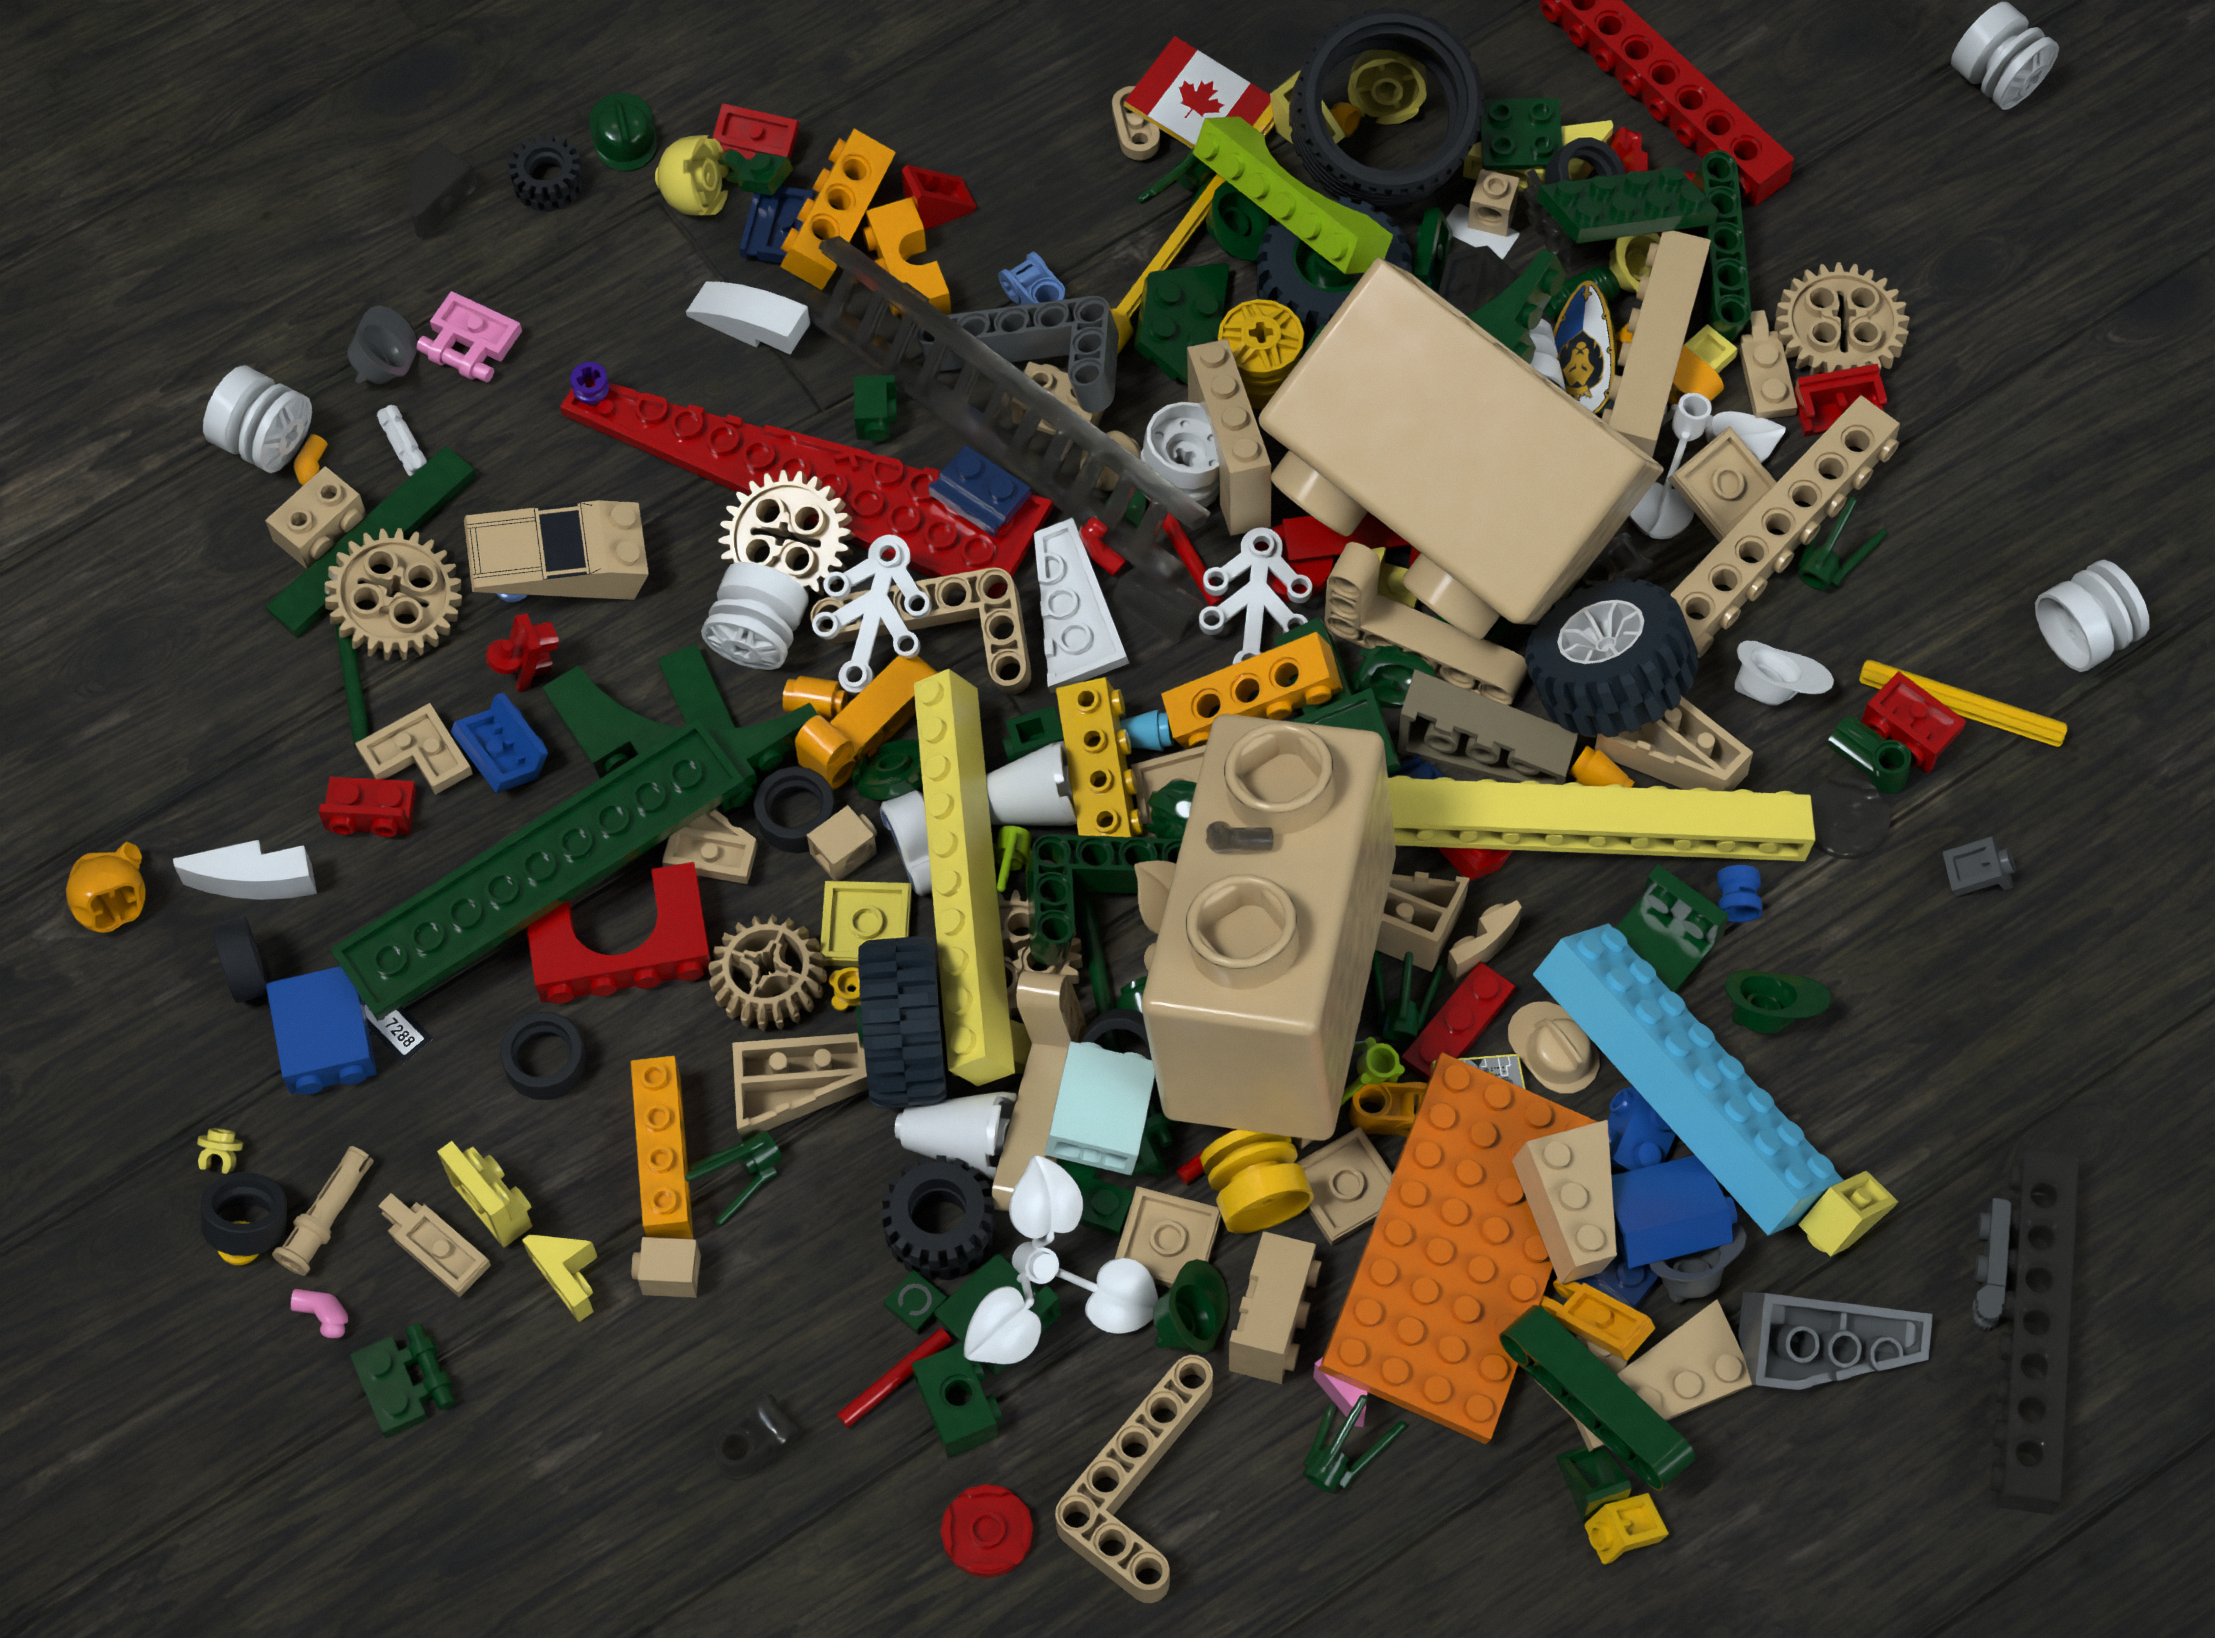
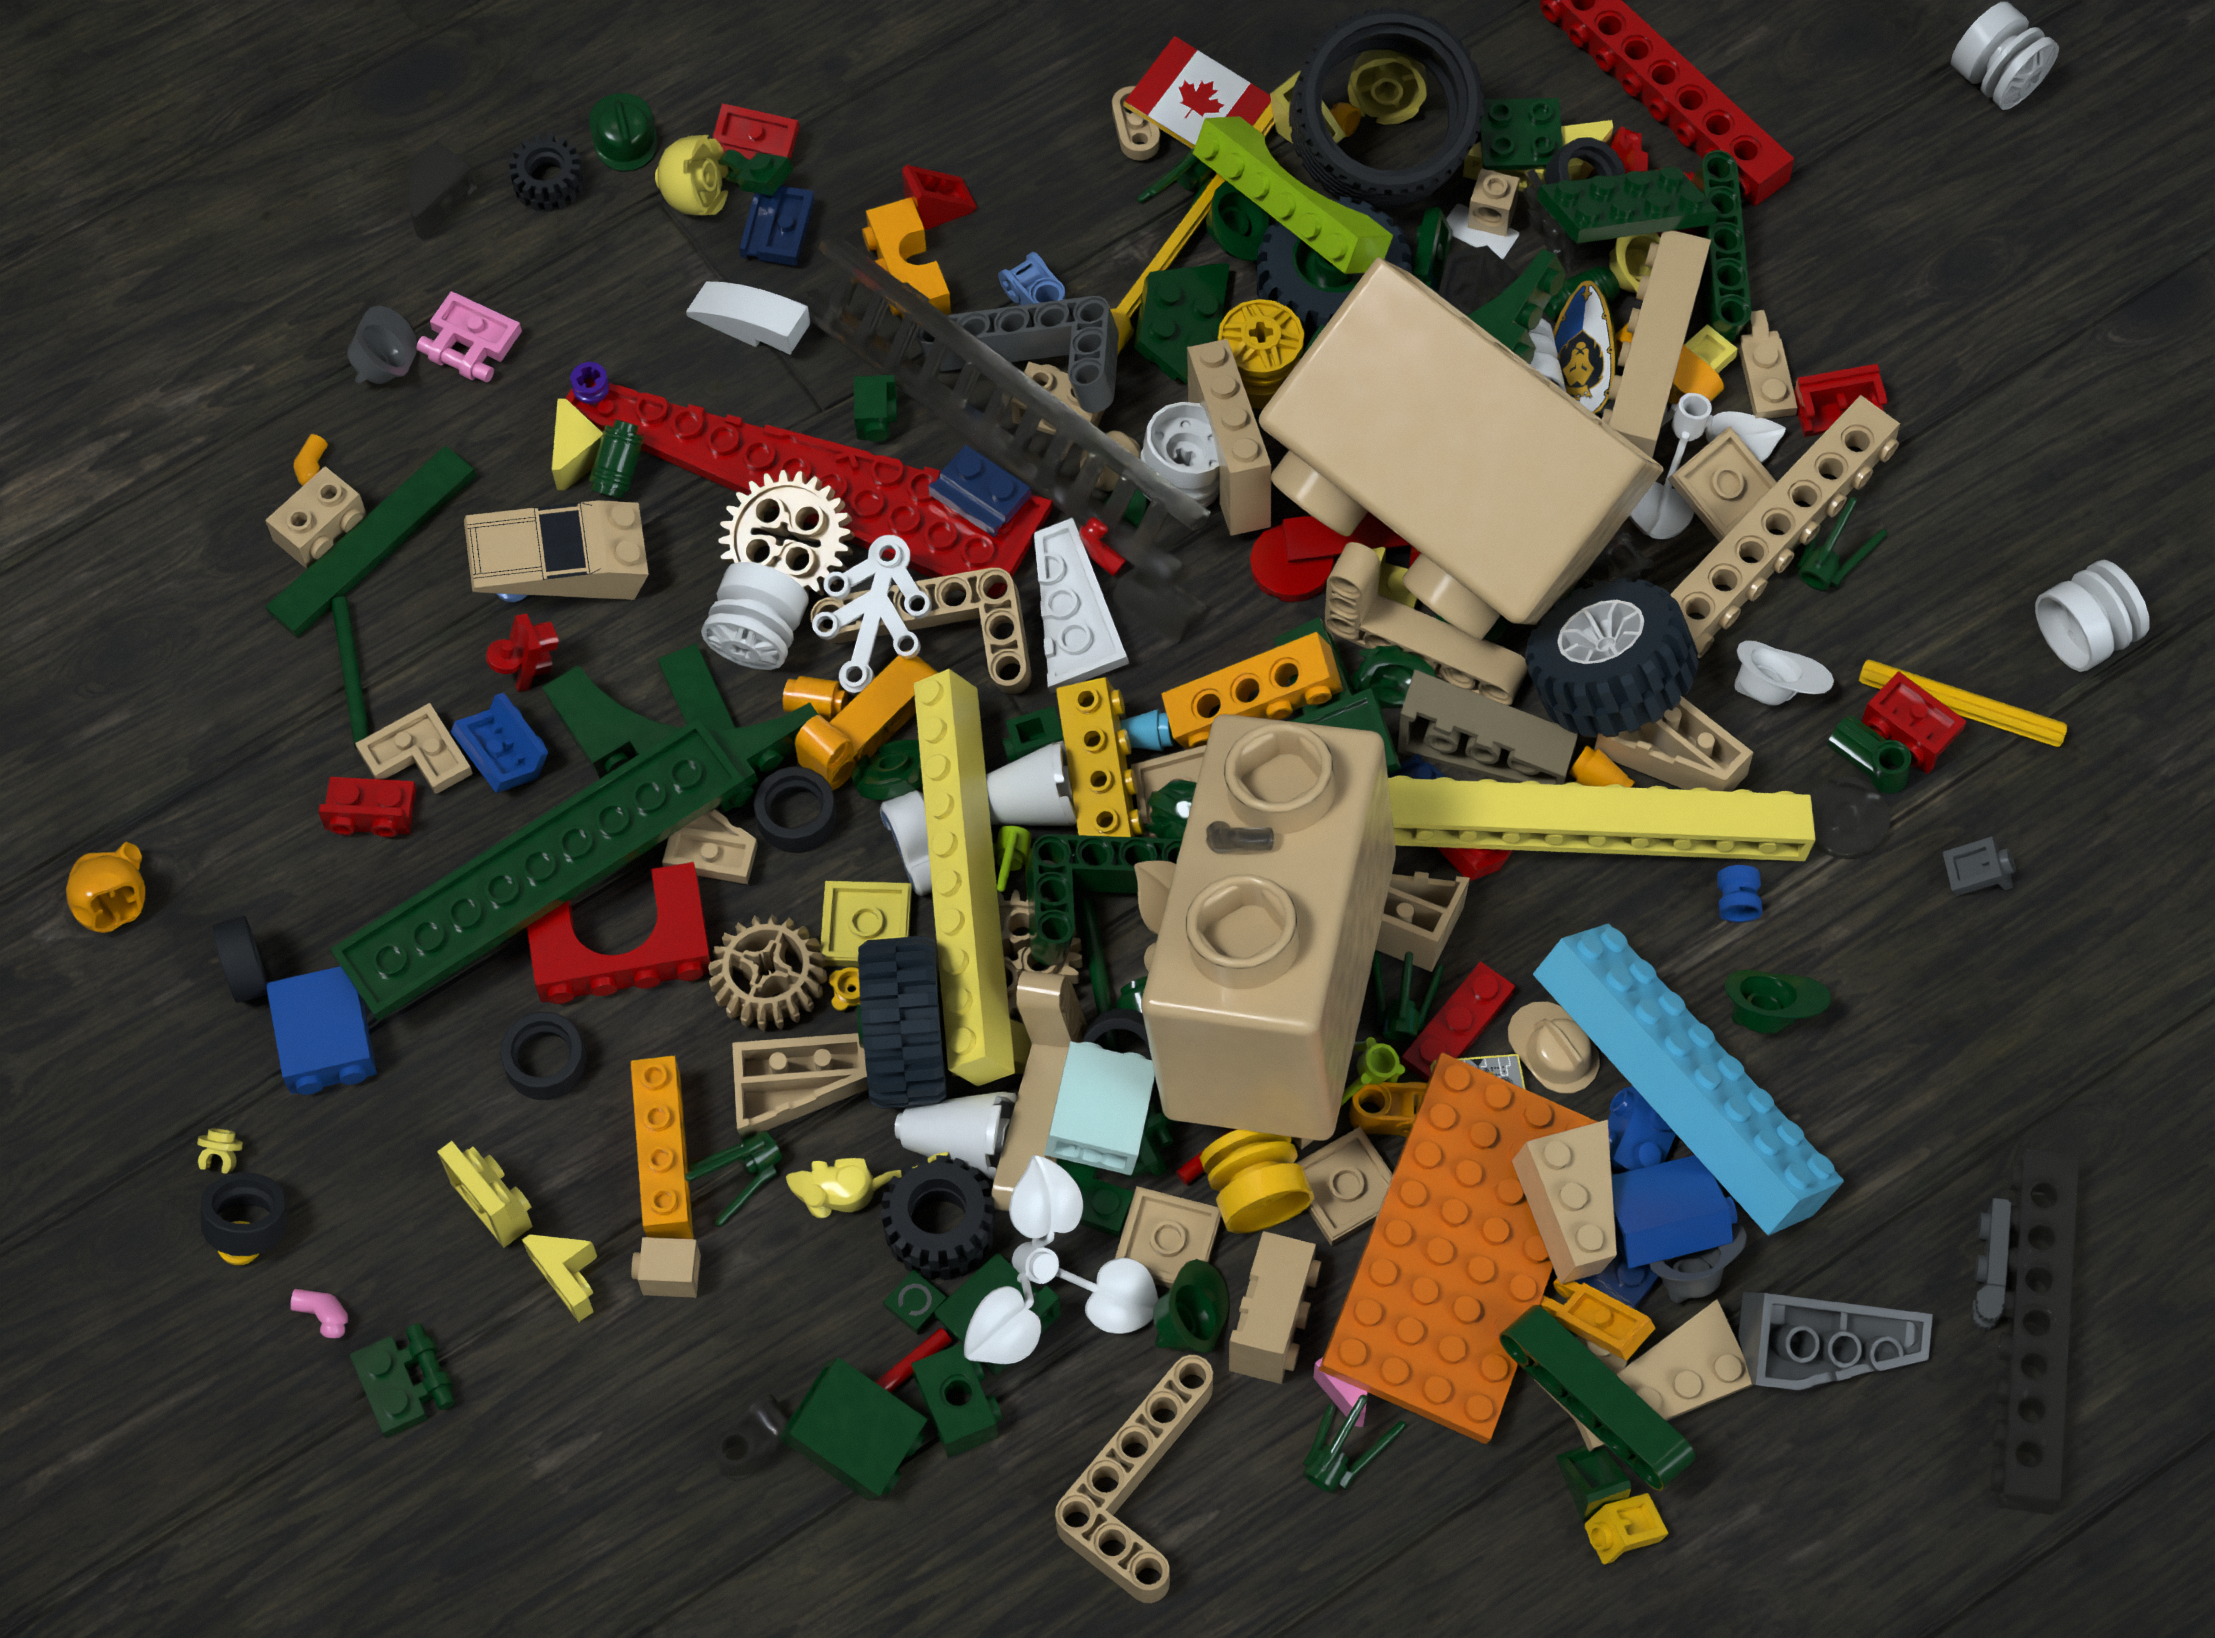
white slope [173,840,317,900] -> none
white wheel [203,365,312,473] -> none
tan pin [272,1146,374,1276] -> none
tan gear [325,528,462,660] -> none
sticker [364,1002,433,1064] -> none
white axle [377,405,427,476] -> none
tan hinge [379,1193,491,1298] -> none
light orange brick [780,128,896,290] -> none
tan brick [807,805,877,881] -> none
red tile [941,1484,1034,1578] -> none
red bar [1136,476,1225,607] -> none
white plant [1199,527,1312,665] -> none
tan slope [1447,900,1522,982] -> none
dark green bracket [1615,865,1729,993] -> none
tan gear [1774,262,1909,375] -> none
light yellow slope [1798,1171,1898,1257] -> none
none -> light yellow slope [552,399,603,490]
none -> dark green head [589,419,645,499]
none -> dark green brick [778,1357,928,1500]
none -> light yellow animal [786,1152,948,1219]

